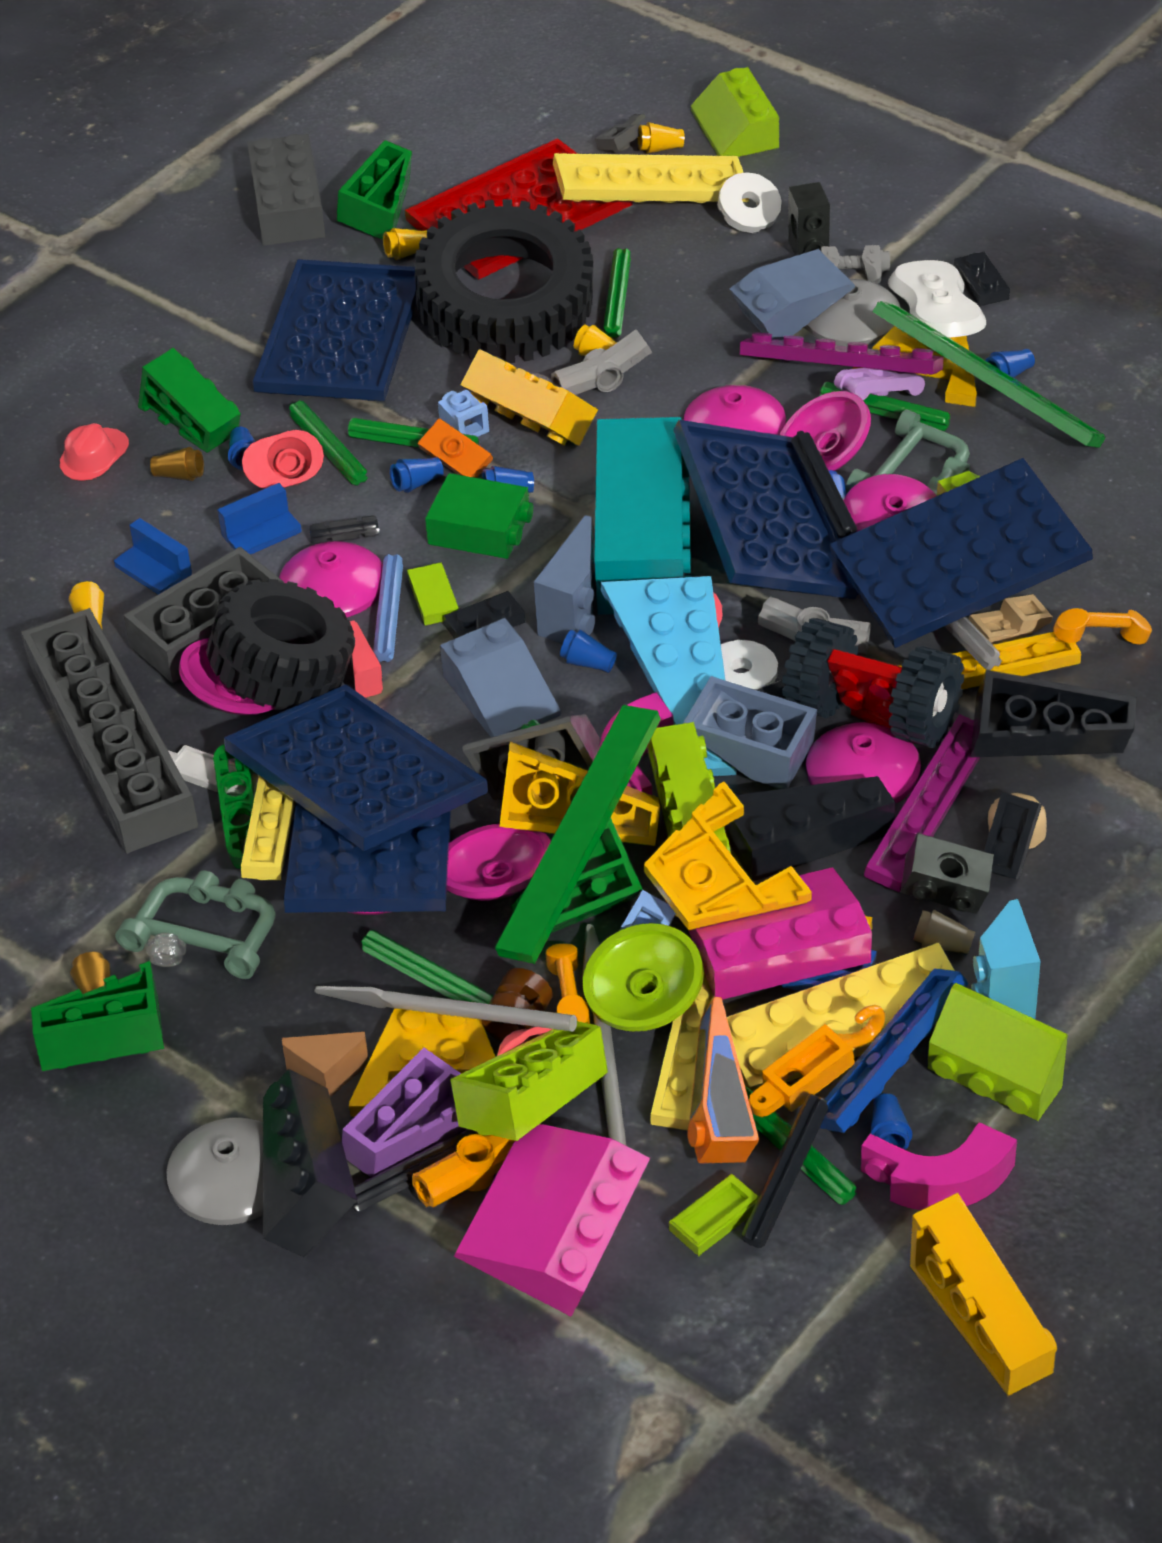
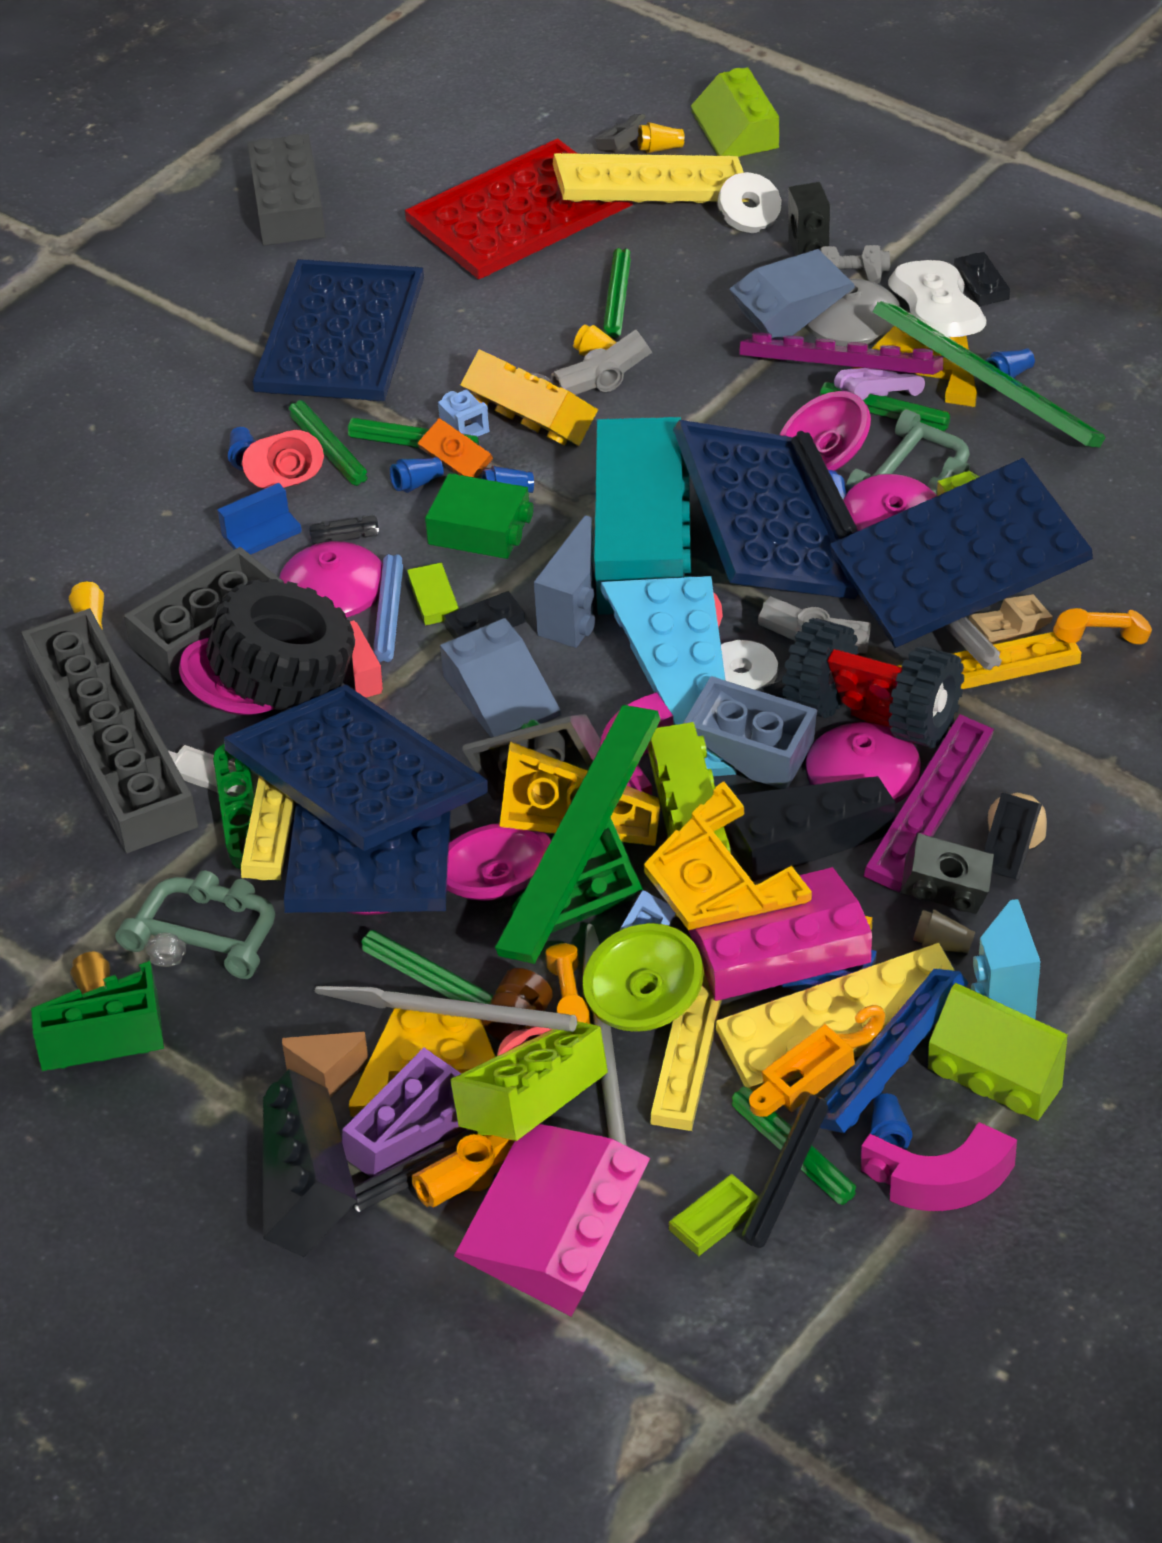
coral piece [60,423,129,481] -> none
blue panel [114,518,192,595] -> none
green wedge [138,348,241,453] -> none
pearl gold cone [150,447,204,481] -> none
light grey dish [167,1118,263,1225] -> none
green wedge [337,140,412,240] -> none
yellow cone [383,228,427,260] -> none
black tyre [415,199,593,363] -> none
blue cone [560,630,617,673] -> none
dark pink dish [684,385,786,435] -> none
slope [687,997,759,1163] -> none
yellow wedge [910,1193,1057,1396] -> none
black wedge [970,670,1137,758] -> none

